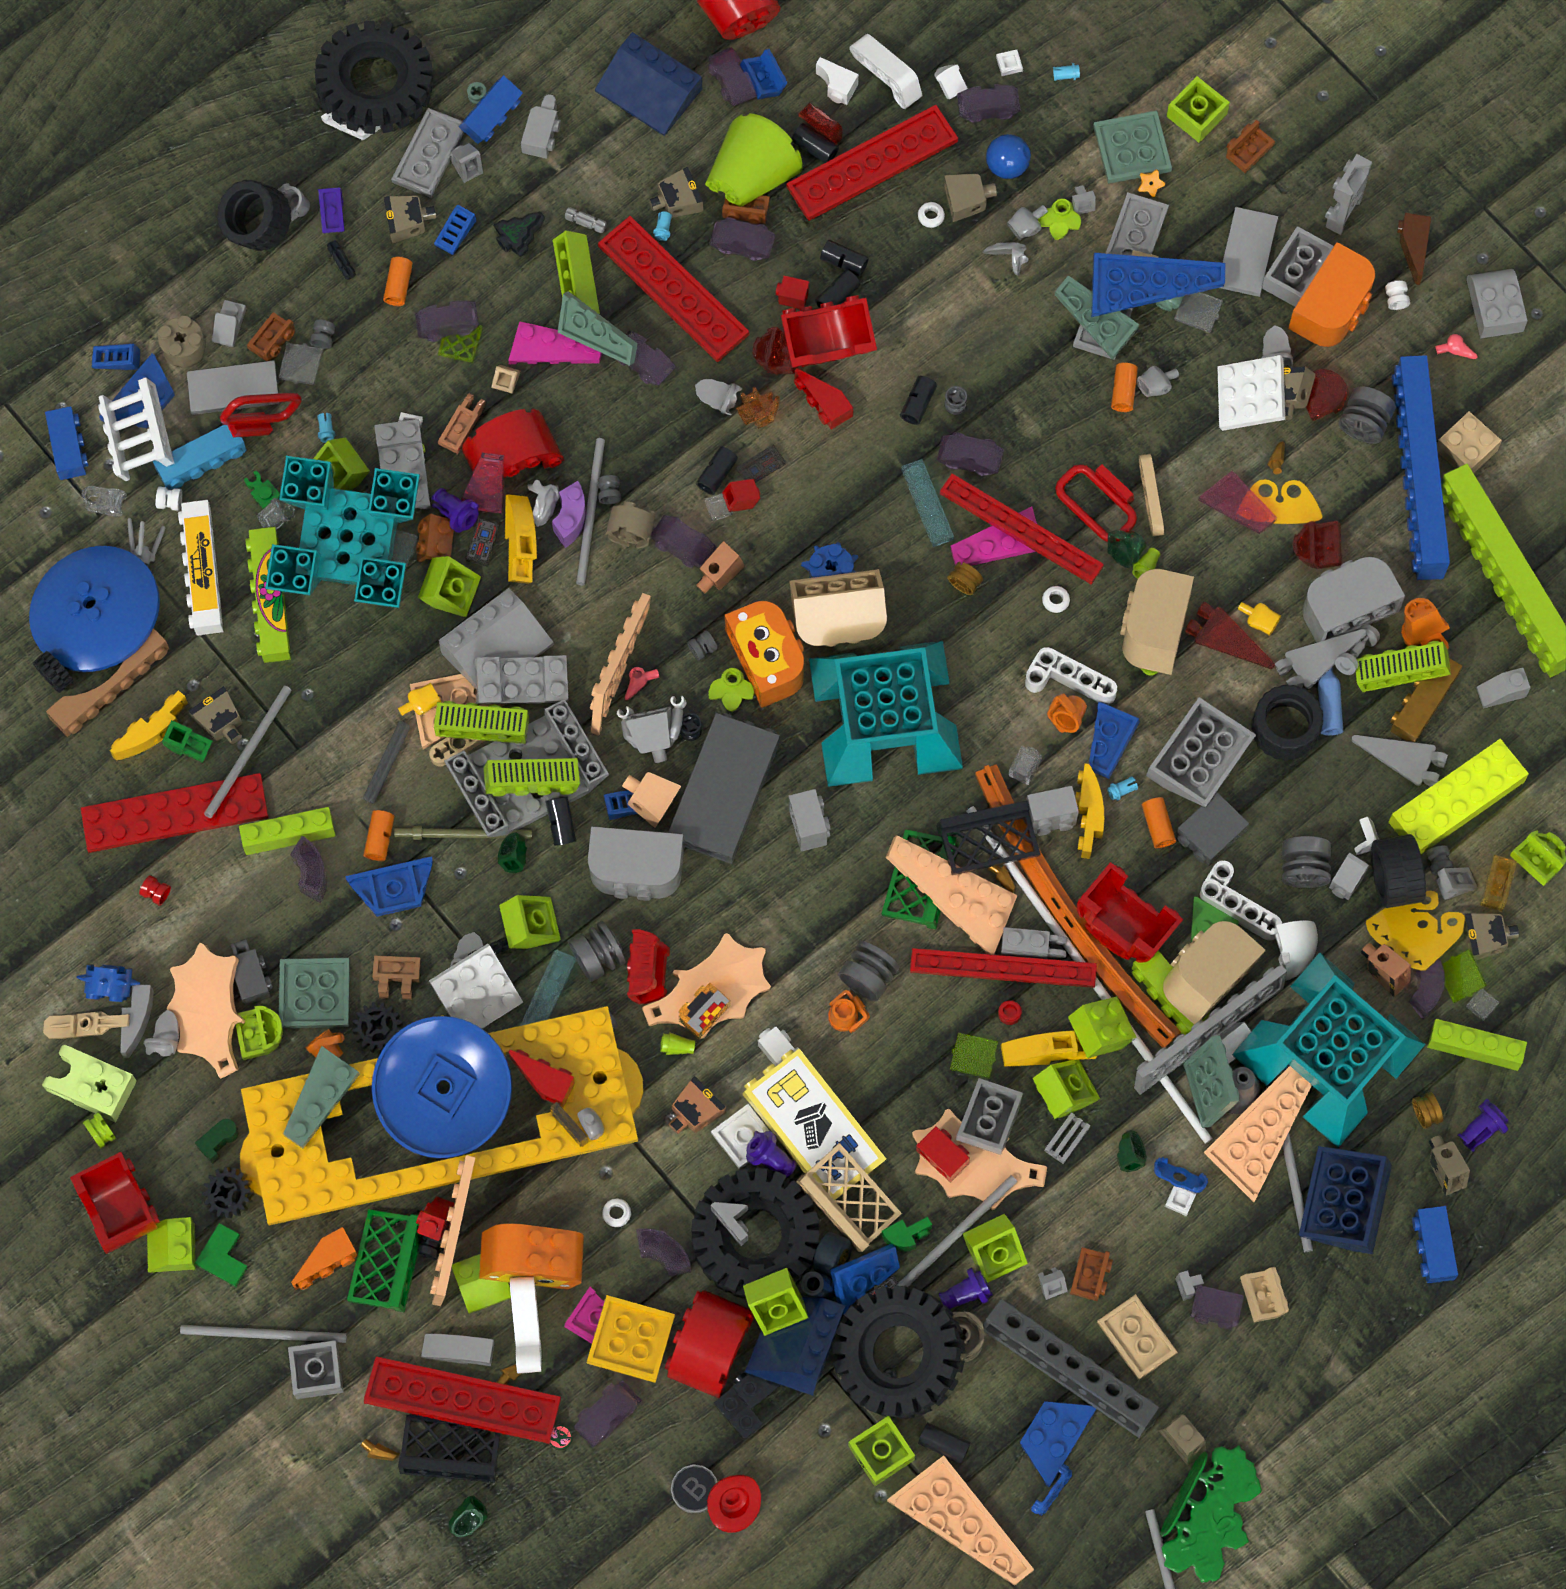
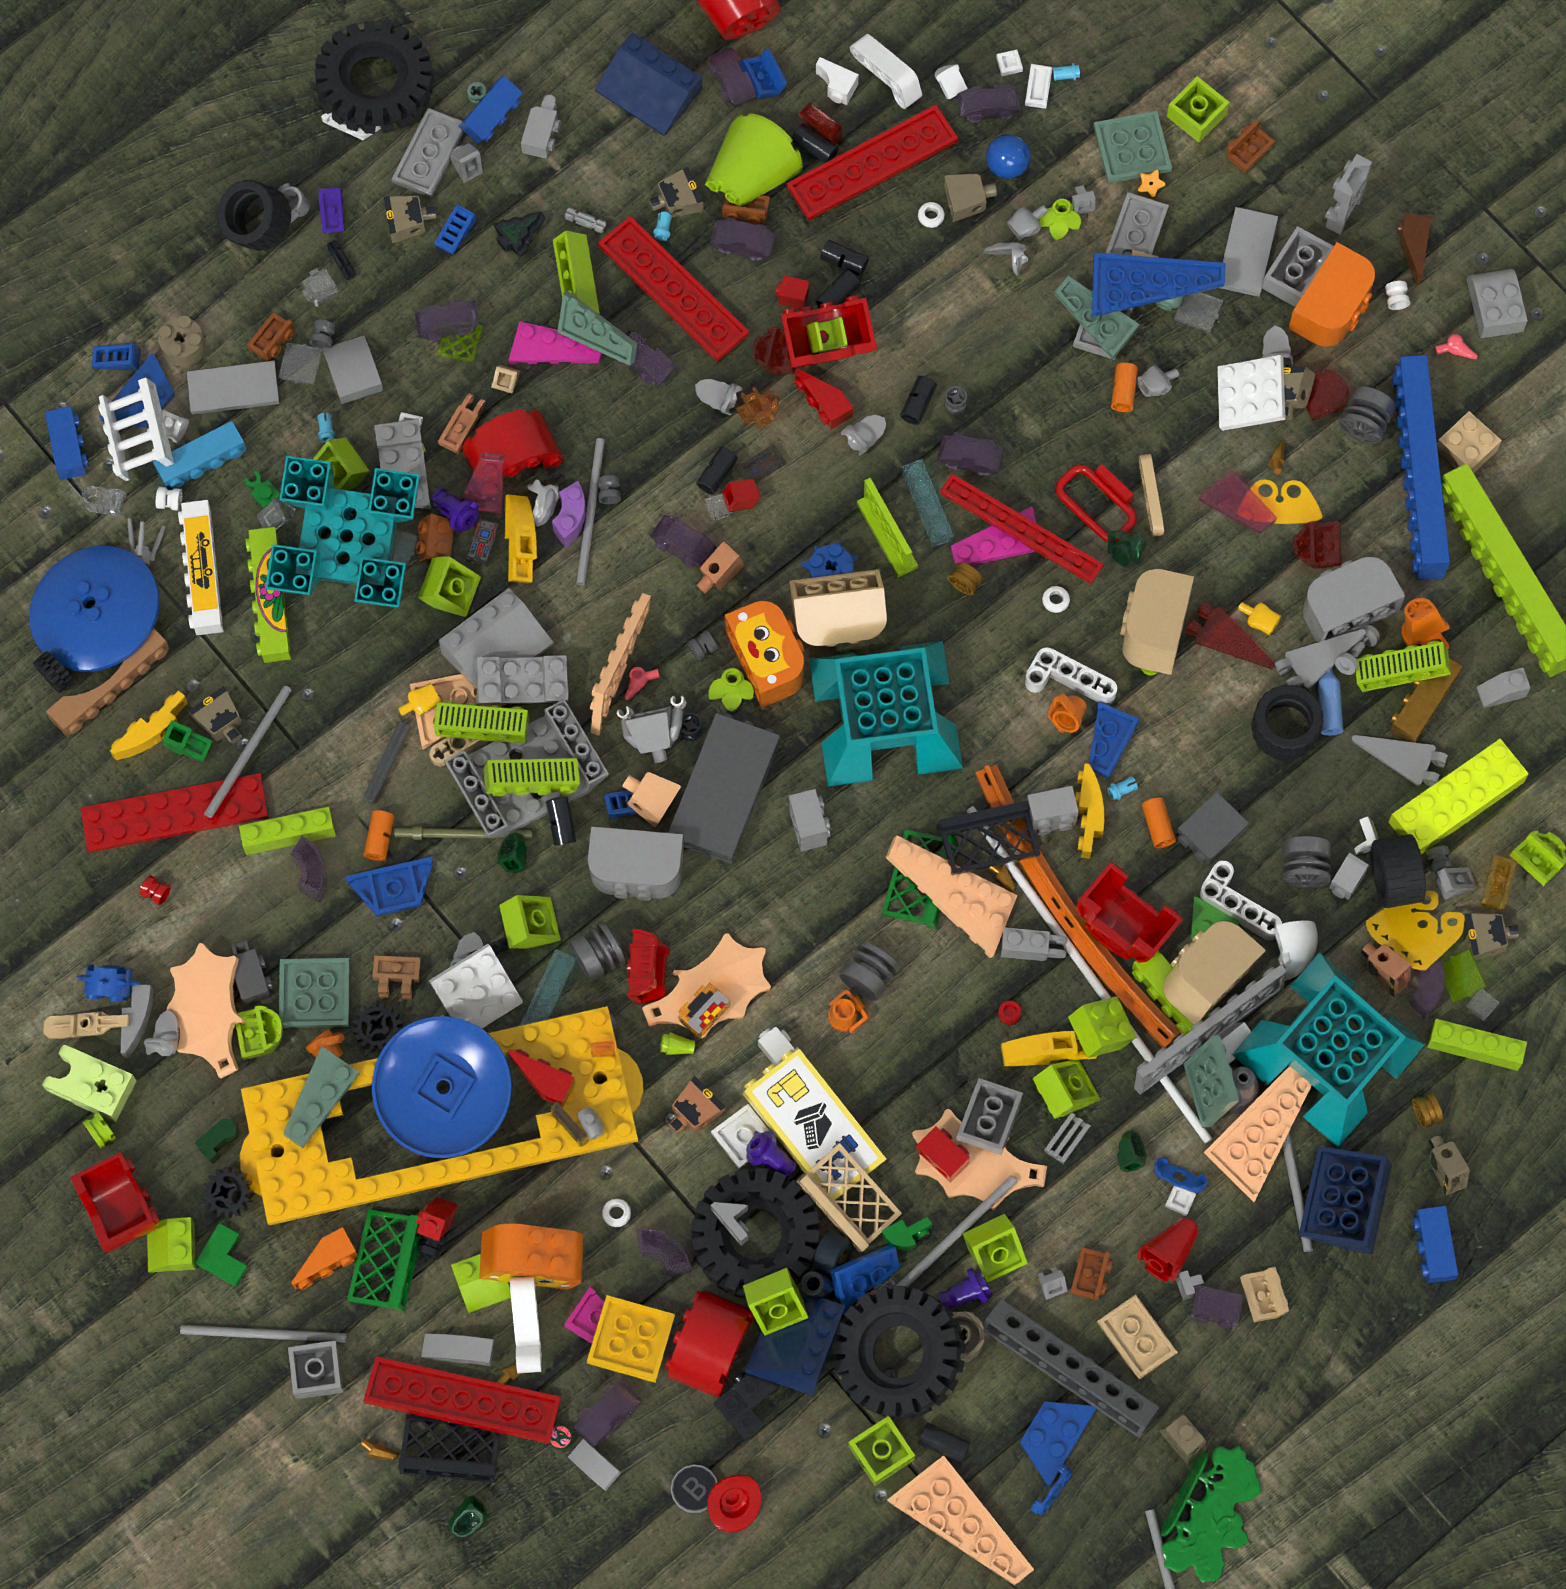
light grey slope [212,300,247,347] -> none
red bar [220,393,302,438] -> none
orange pin [383,257,413,306] -> none
light nougat wing [430,1155,475,1306] -> none
dark tan brick [606,501,655,548] -> none
red plate [910,948,1097,988] -> none
clear neon green piece [950,1033,998,1079] -> none
clear brick [1009,746,1042,785] -> none
lime cone [1132,548,1161,579] -> none
light grey slope [1146,697,1256,807] -> none
dark purple piece [1457,1099,1509,1152] -> none
none -> white tile [162,410,189,443]
none -> clear brick [302,268,338,307]
none -> light grey slope [322,336,383,404]
none -> light grey slope [568,1439,621,1491]
none -> clear orange tile [590,1041,615,1058]
none -> lime piece [805,317,848,354]
none -> light grey piece [841,415,886,456]
none -> lime fence [857,478,918,578]
none -> white tile [1025,64,1052,109]
none -> red cone [1137,1218,1199,1282]

